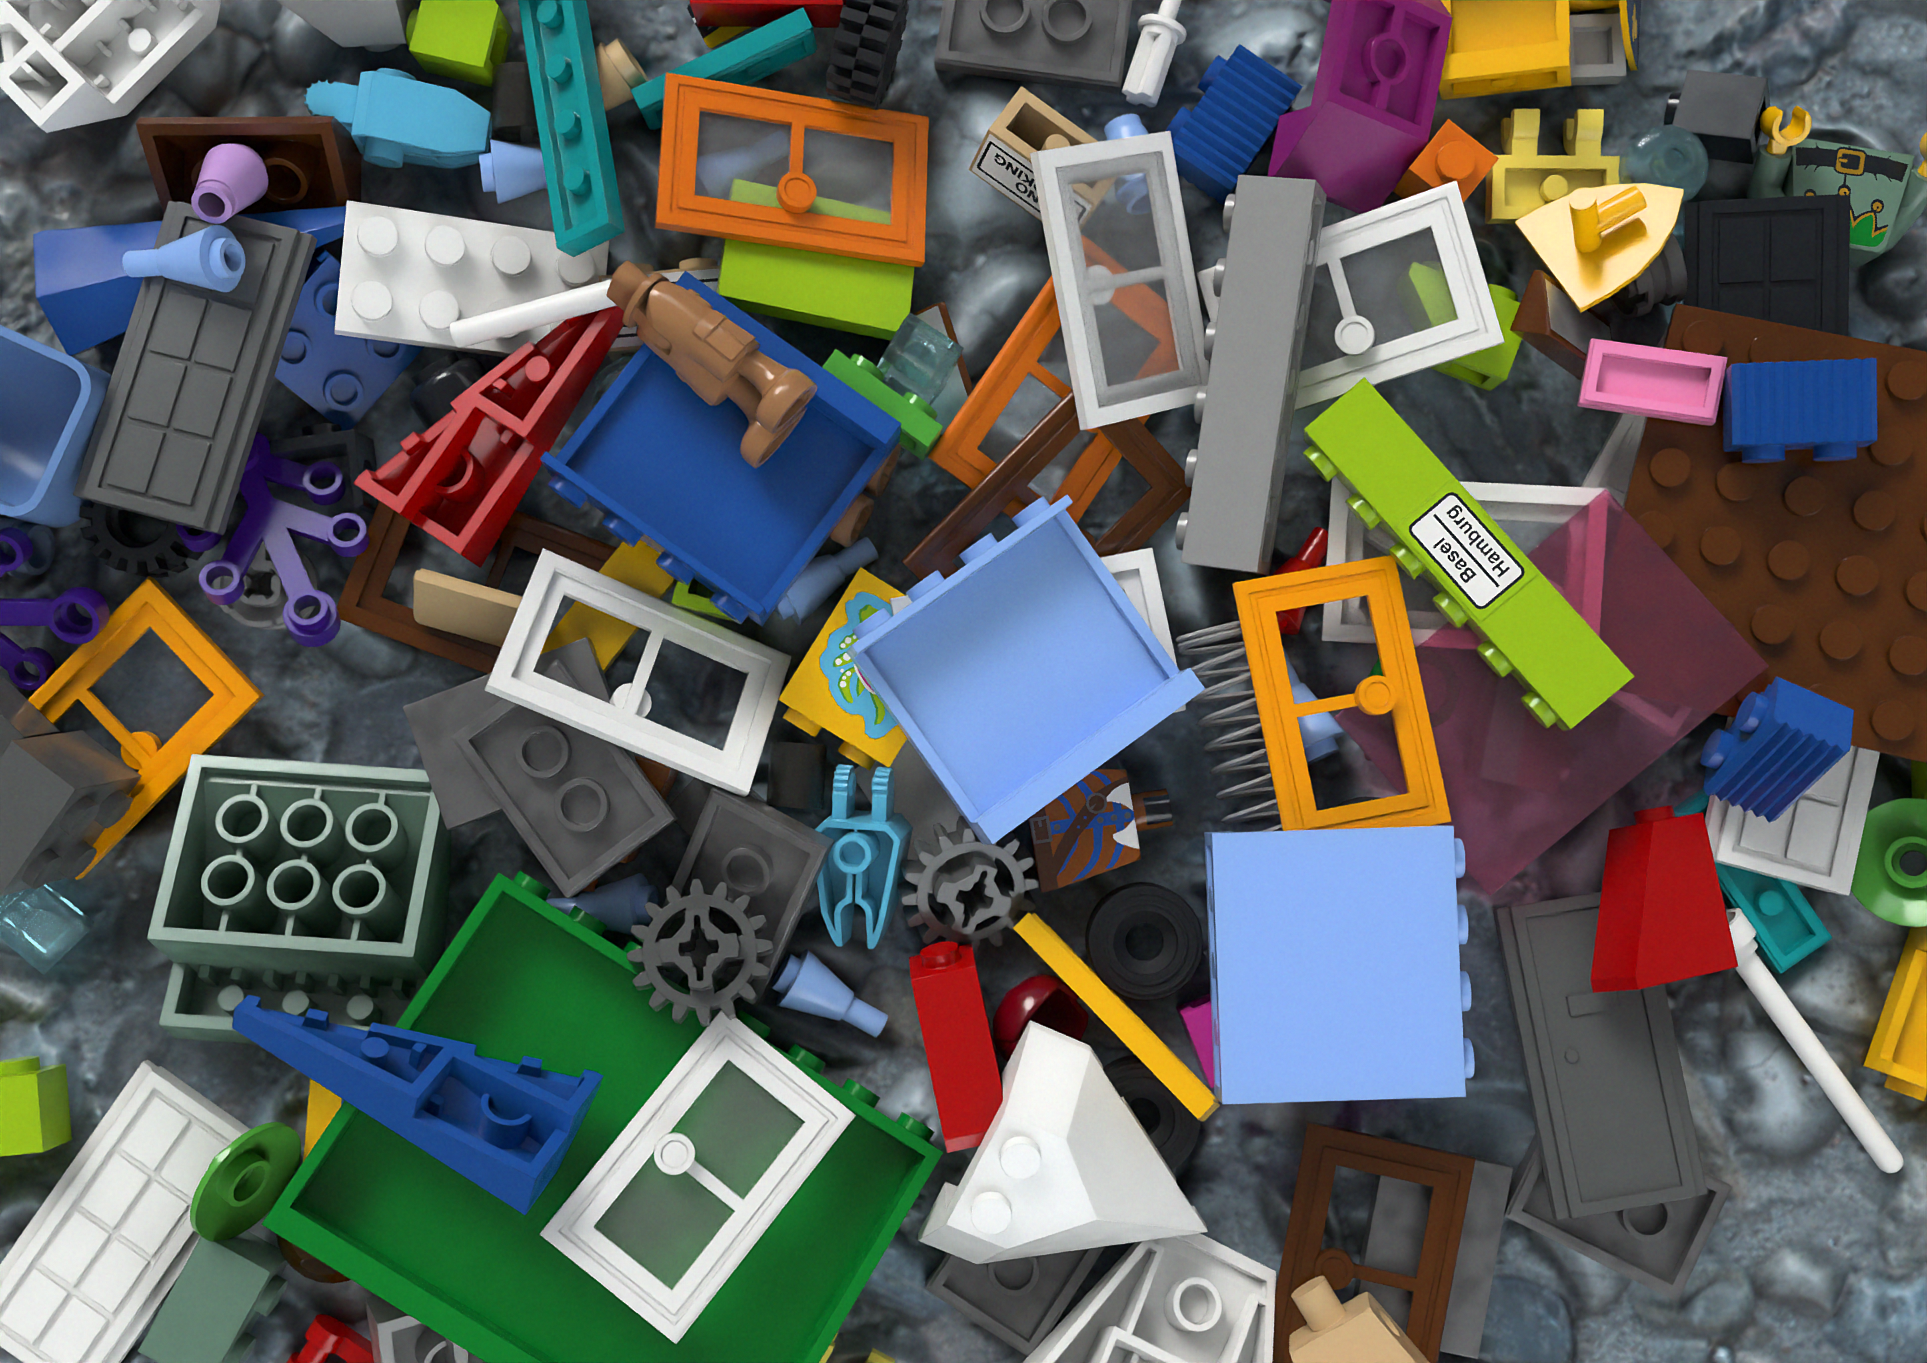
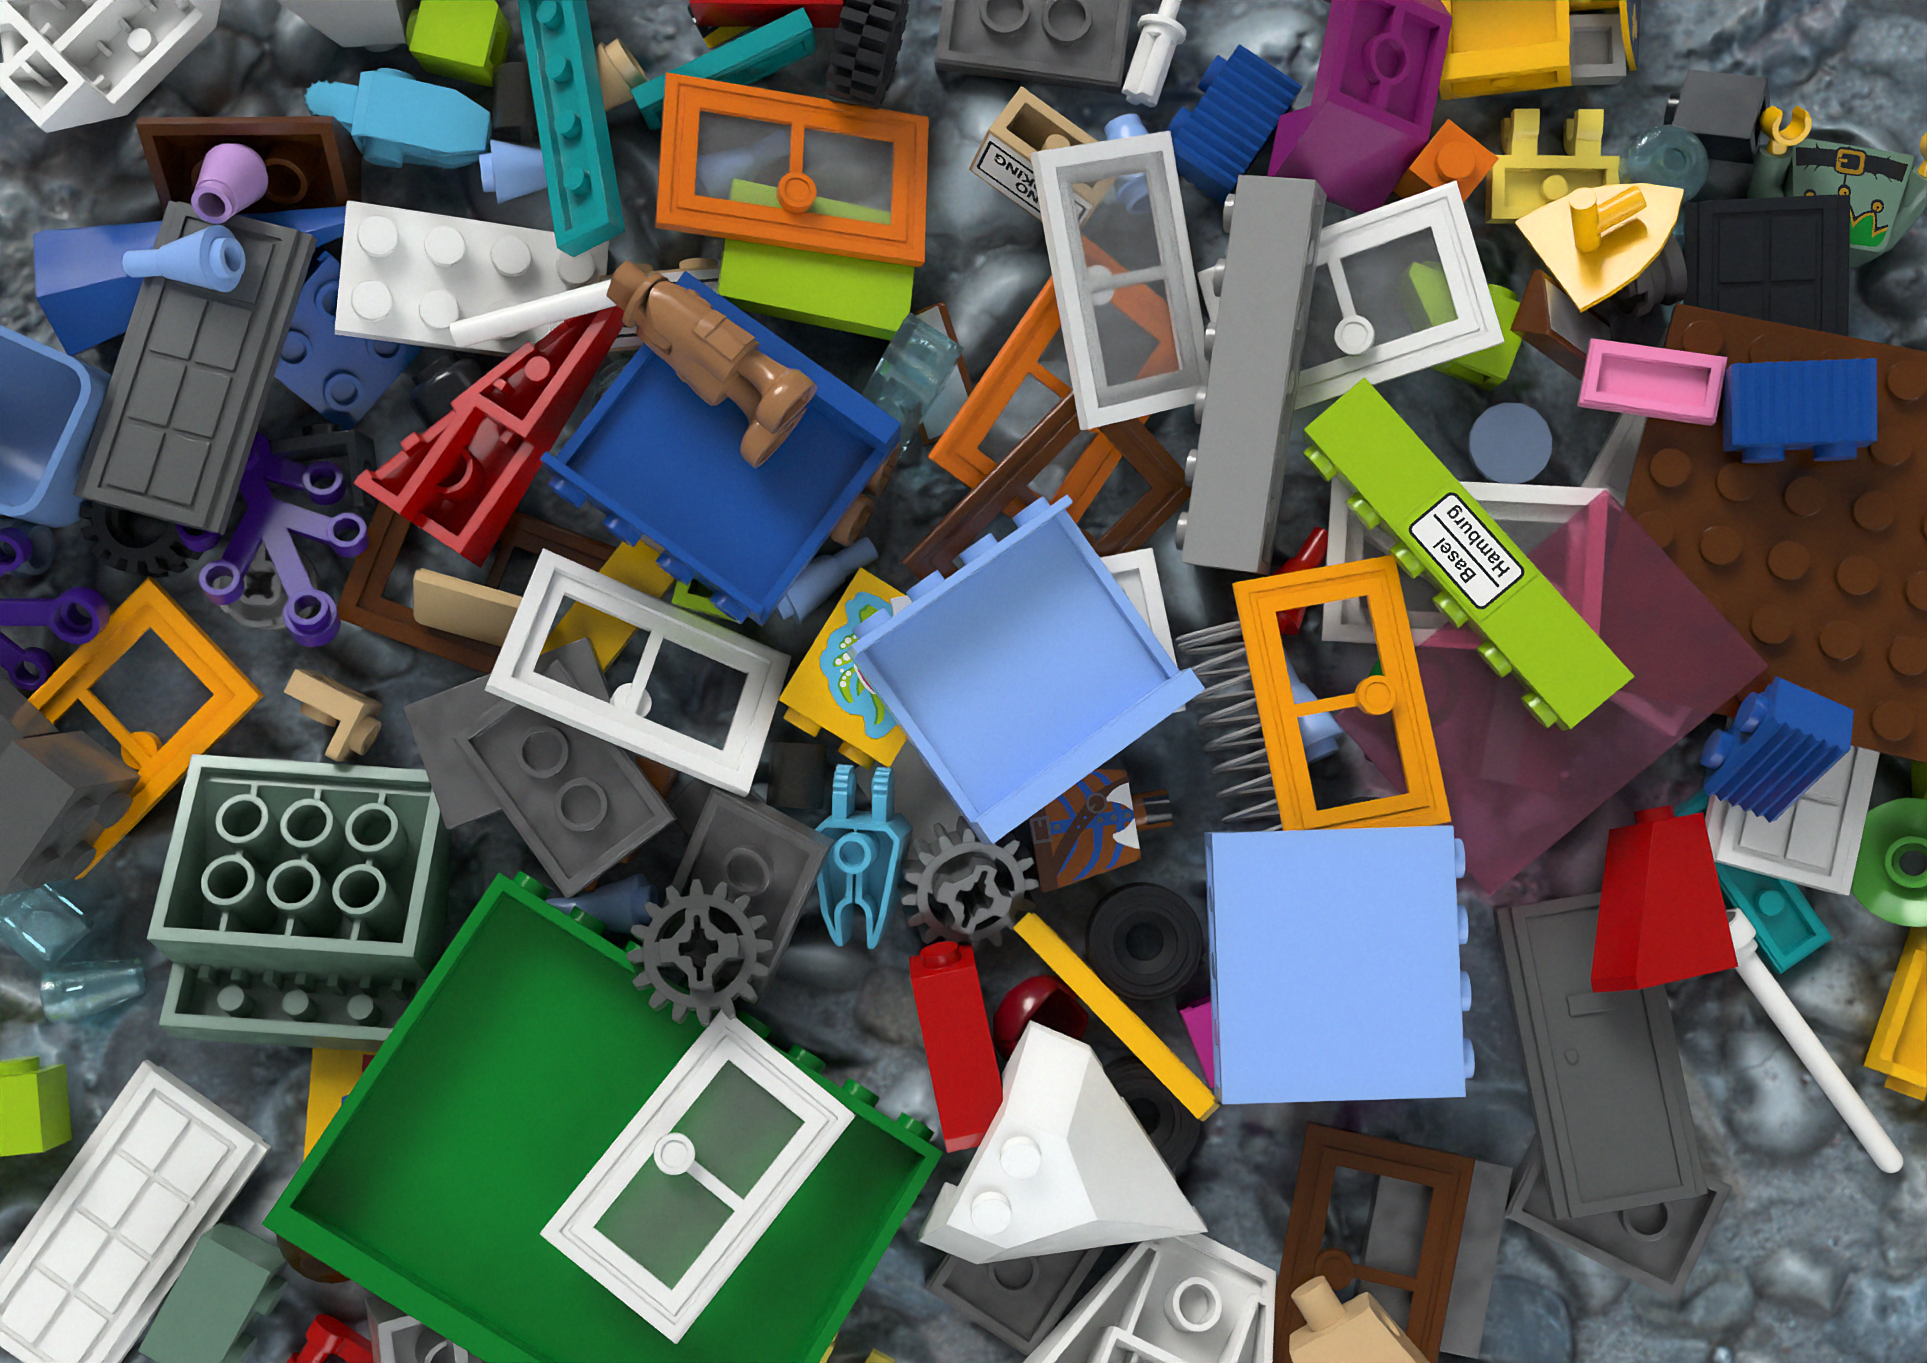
bright green dish [190,1122,301,1242] -> none
blue wedge [232,995,603,1215] -> none
light blue cone [771,949,888,1037] -> none
bright green plate [822,349,943,461] -> none
none -> clear light blue cone [39,957,147,1025]
none -> tan bracket [284,669,383,762]
none -> sand blue piece [1468,402,1552,484]

